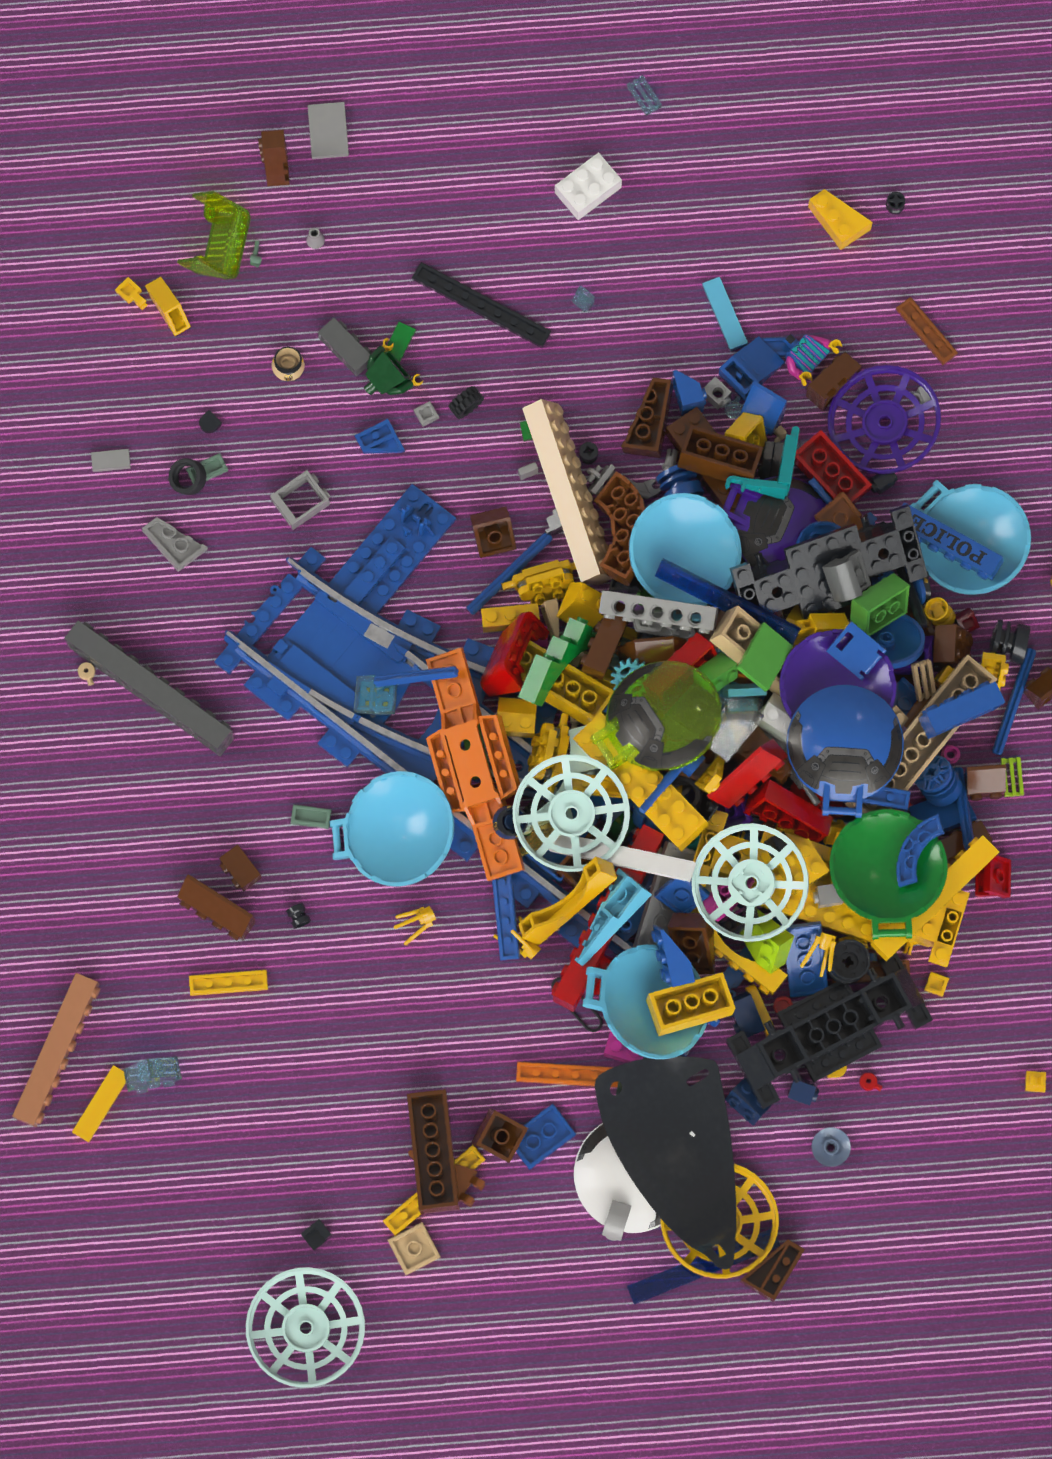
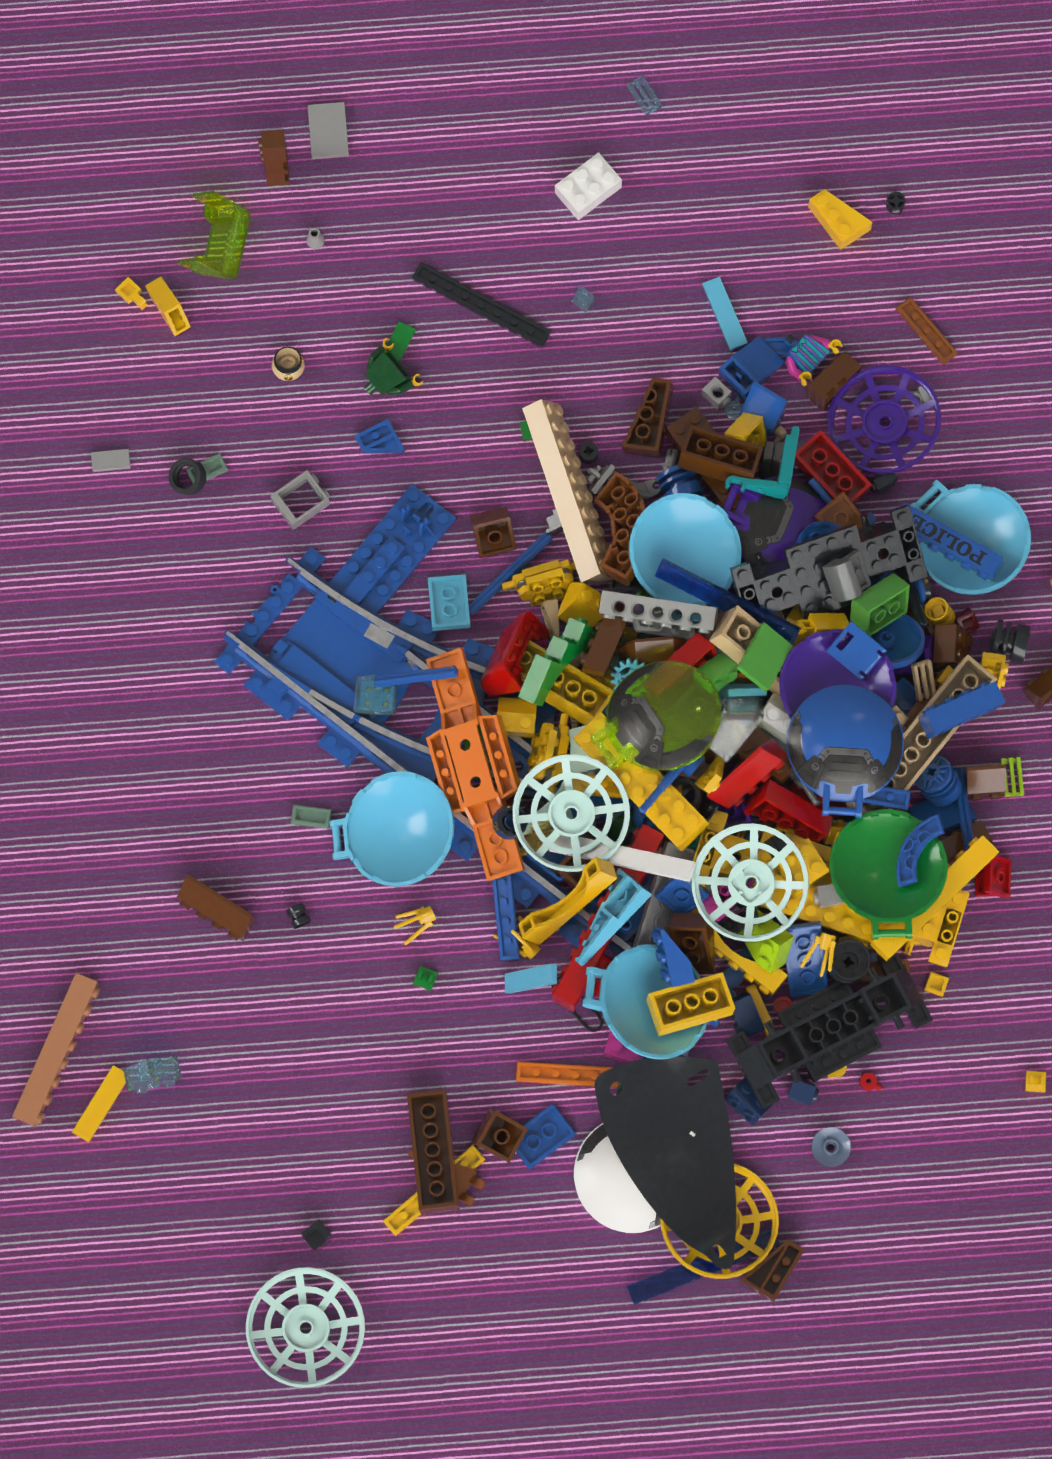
dark grey brick [64,621,234,757] -> none
tan piece [78,662,96,686] -> none
light grey wing [142,517,208,572] -> none
yellow tile [189,970,268,996] -> none
black tile [199,410,222,433] -> none
reddish brown brick [219,844,262,892] -> none
sand green hand [250,241,262,267] -> none
dark grey brick [317,318,372,377] -> none
tan tile [388,1222,441,1276] -> none
light grey tile [413,401,439,427] -> none
black tyre [448,386,484,419] -> none
yellow brick [481,603,540,633] -> none
light grey tile [518,462,538,480] -> none
light grey brick [602,1200,631,1241] -> none
blue slope [672,370,707,417] -> none
dark pink plate [941,745,960,764] -> none
blue axle [992,648,1036,755] -> none
none -> green tile [413,966,438,991]
none -> medium azure plate [428,574,470,631]
none -> medium azure tile [505,964,557,994]

